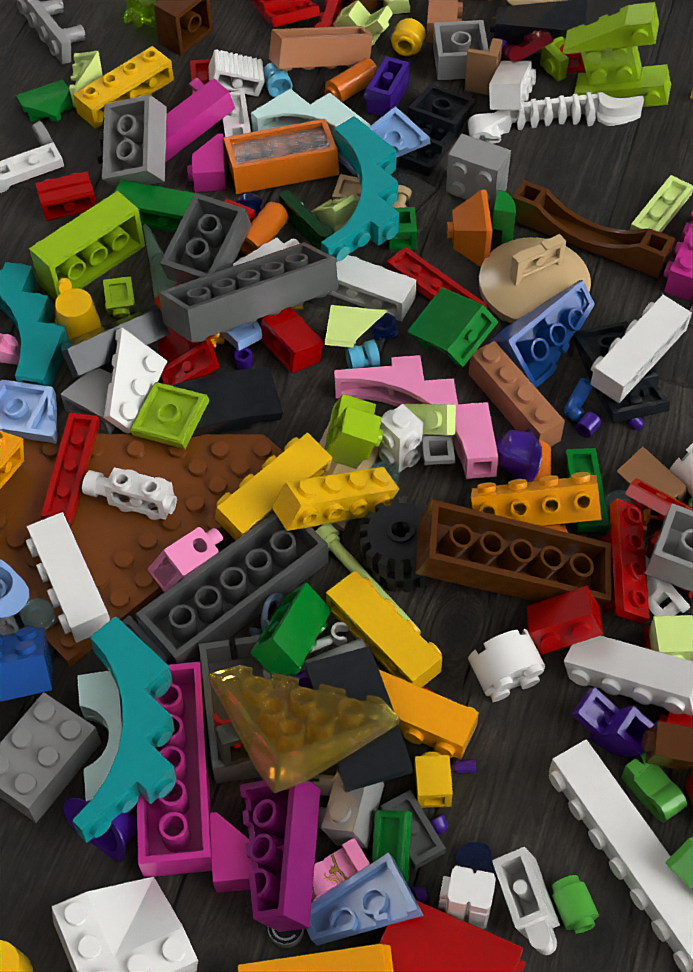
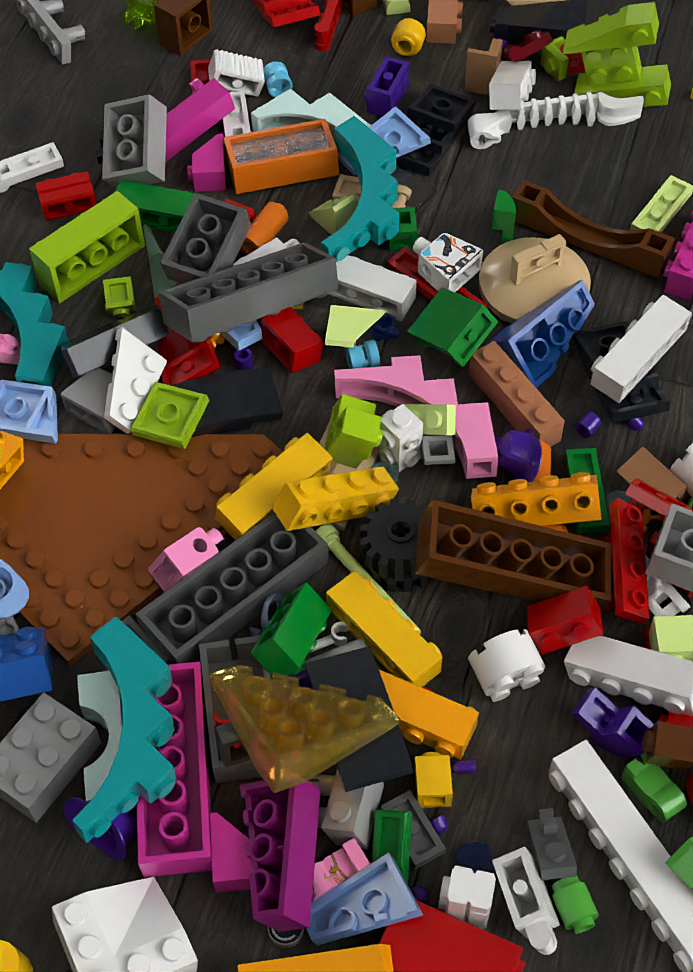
green slope [15,80,73,122] -> none
clear light blue tile [20,598,55,630] -> none
white brick [26,512,110,643] -> none
light grey tile [31,121,53,146] -> none
red plate [40,413,100,525] -> none
yellow hat [55,278,101,340] -> none
yellowish green slope [69,51,103,107] -> none
yellow brick [73,46,174,129] -> none
white brick [82,467,177,520] -> none
clear blue plate [236,193,262,217] -> none
nougat brick [269,26,373,71] -> none
dark green plate [279,190,334,250] -> none
orange brick [325,58,378,102] -> none
yellowish green brick [333,0,393,45] -> none
light grey brick [433,20,489,80] -> none
light grey brick [446,134,511,209] -> none
orange slope [446,190,492,267] -> none
blue arm [563,378,593,422] -> none
none -> white torso [413,233,483,292]
none -> dark grey plate [527,808,577,880]

